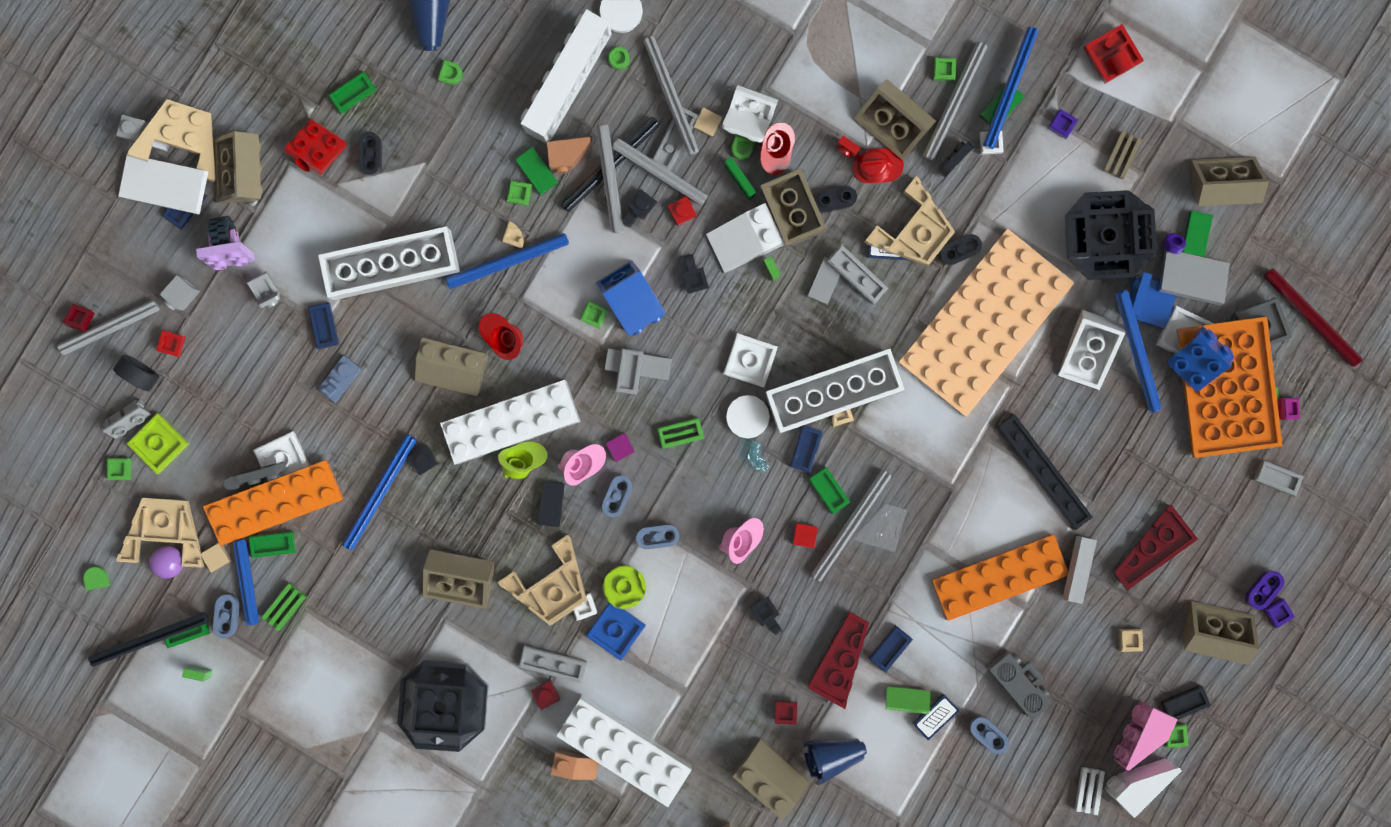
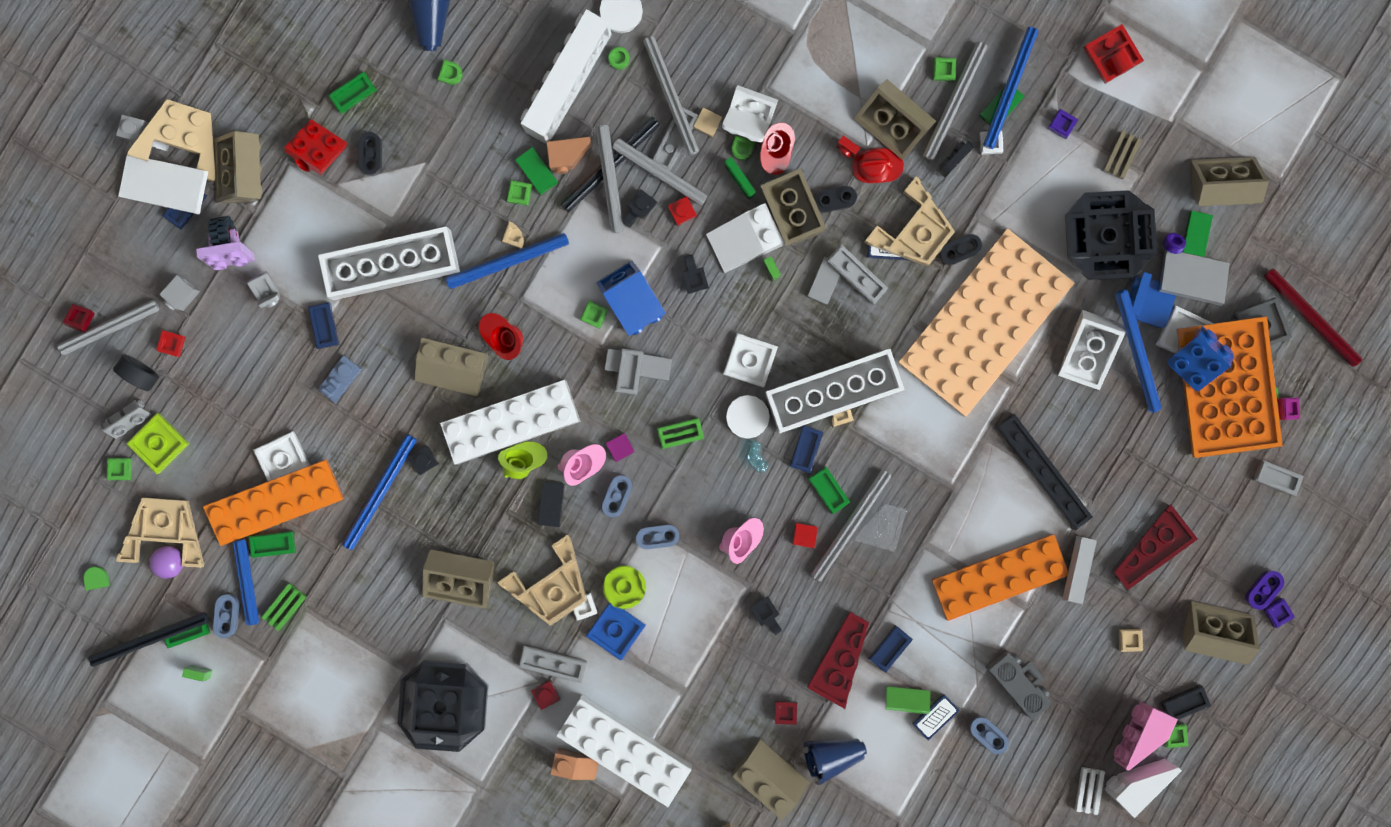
tan tile [200,543,232,573] -> none
dark grey hinge [223,461,286,490] -> none

